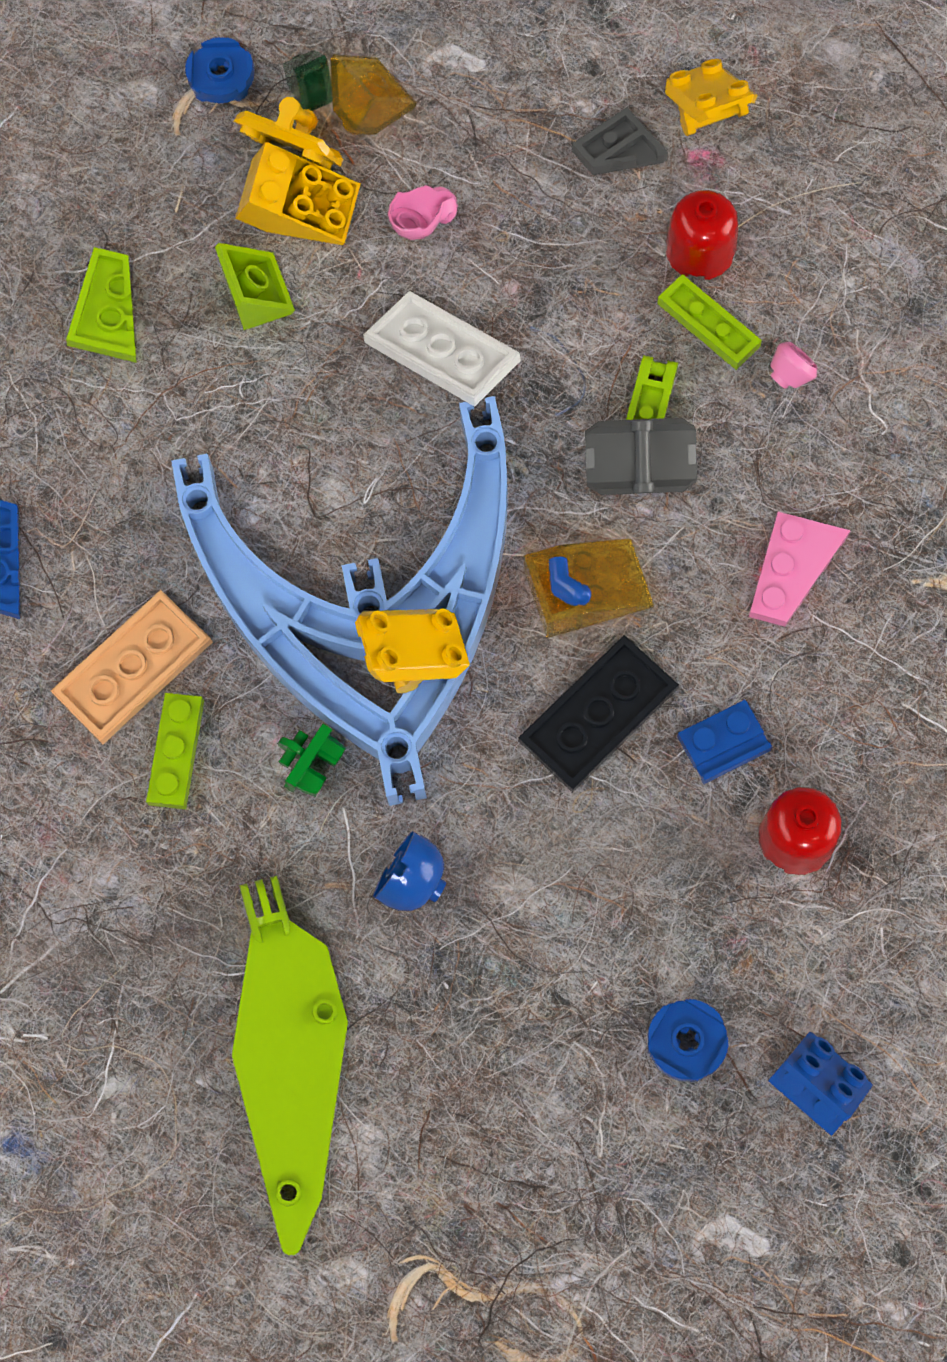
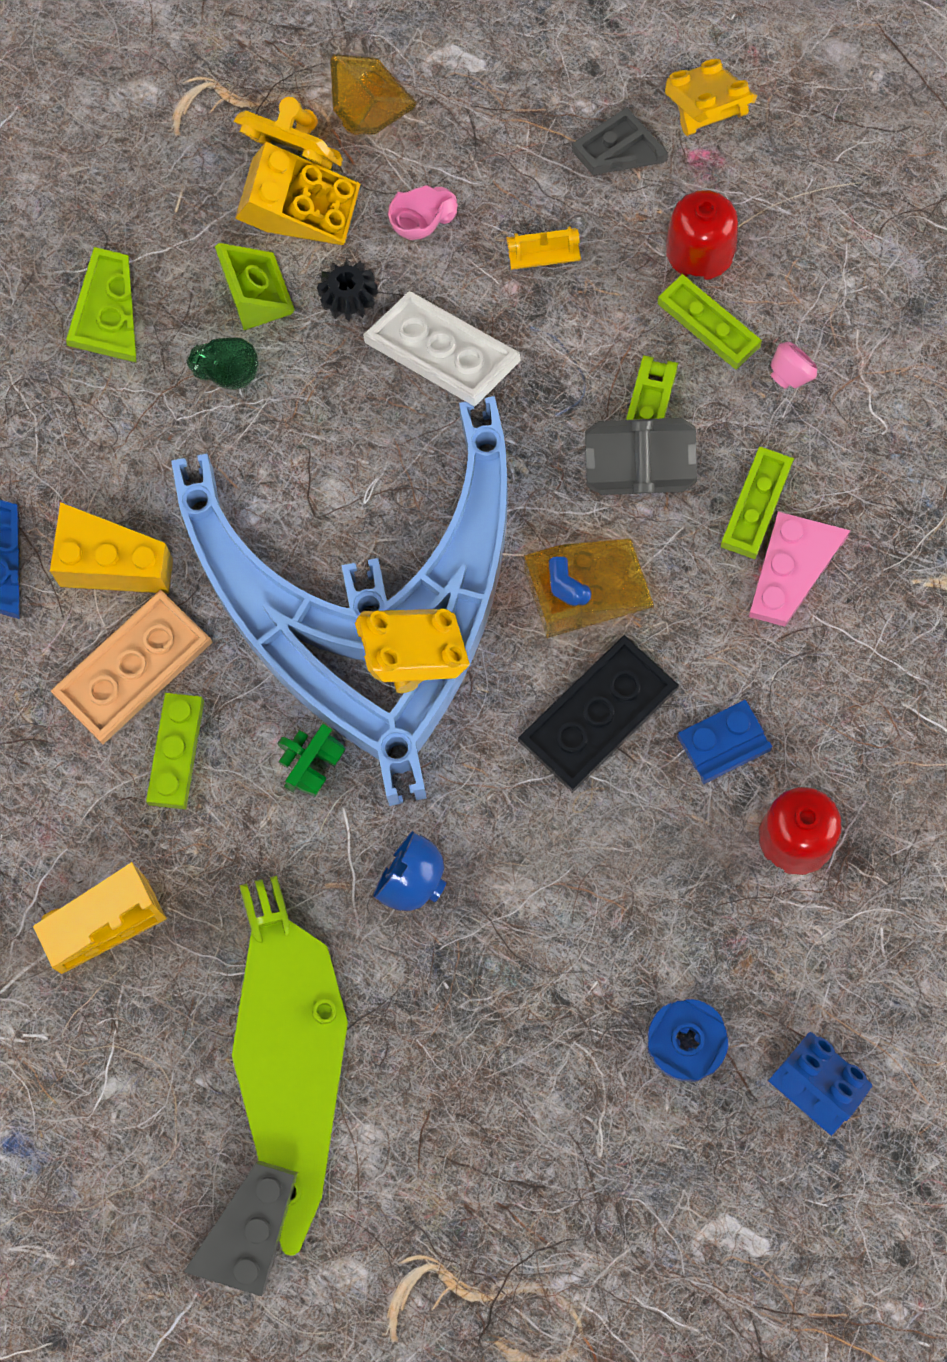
blue plate [185,37,255,103] -> none
clear green slope [283,50,335,111] -> none
none -> yellow wedge [33,862,167,974]
none -> yellow wedge [50,502,173,594]
none -> dark grey wing [184,1161,298,1296]
none -> clear green hair [186,337,259,390]
none -> black gear [317,258,378,322]
none -> yellow hinge [506,226,581,270]
none -> lime plate [720,446,794,560]

